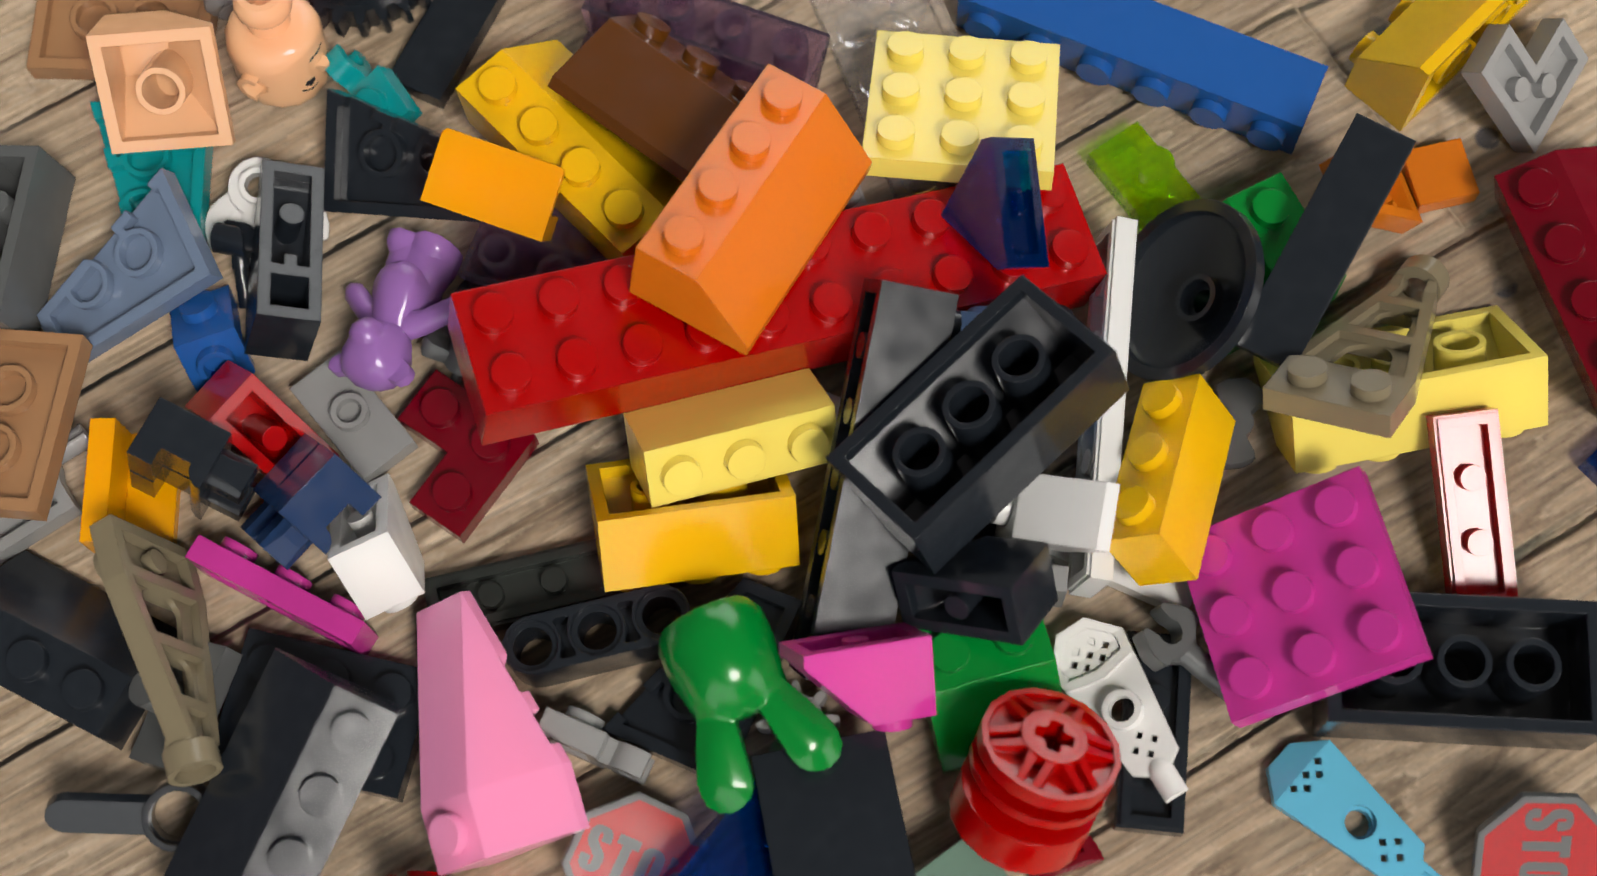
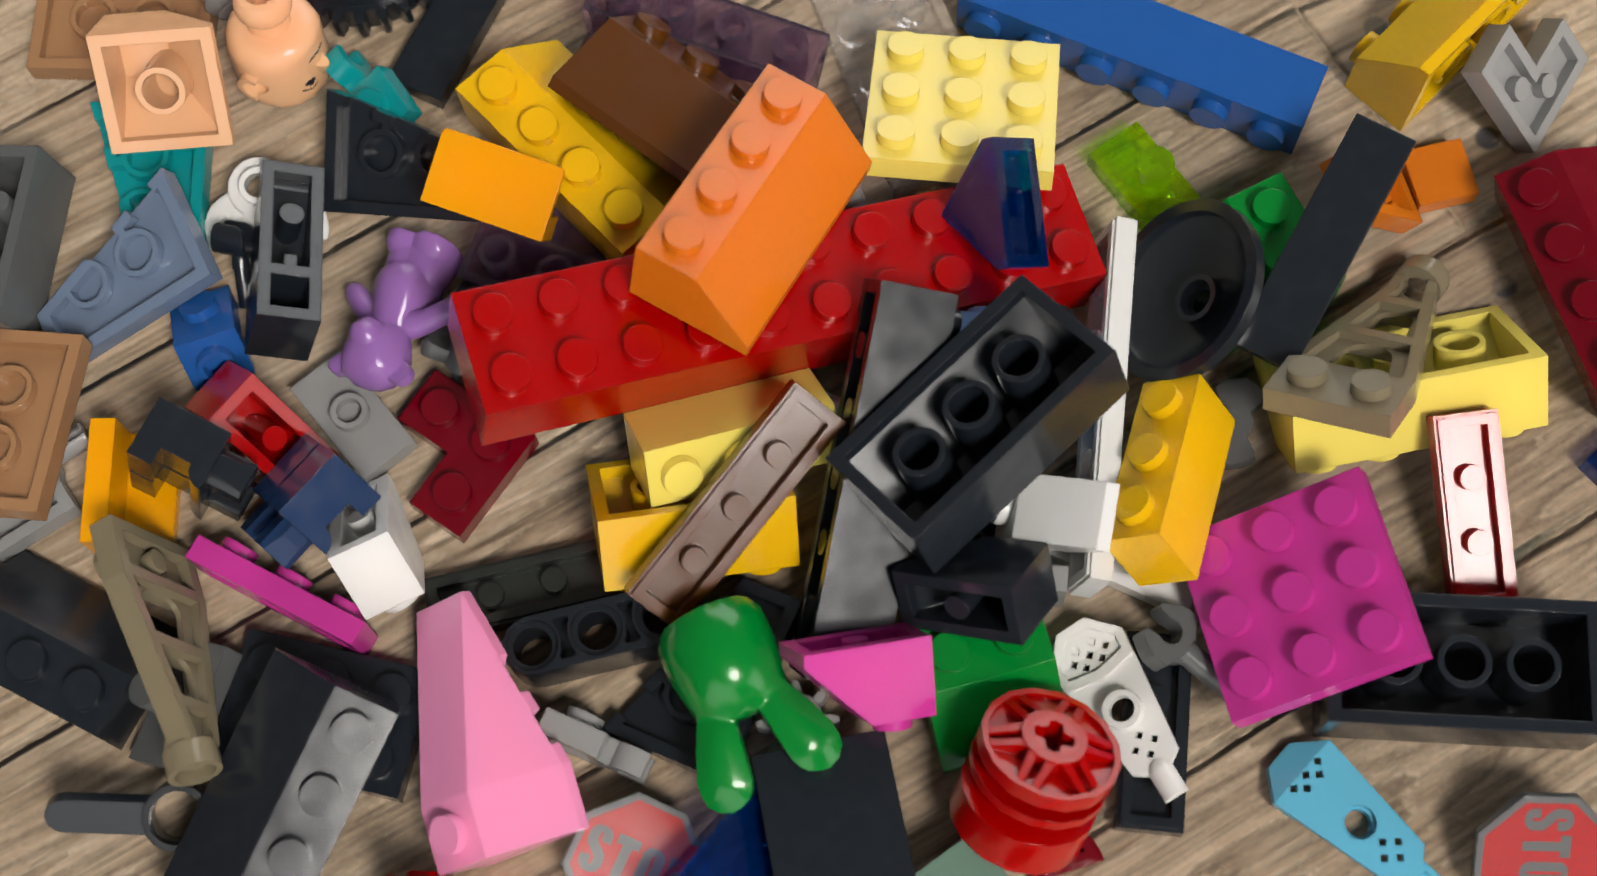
none -> tile [624,379,846,625]

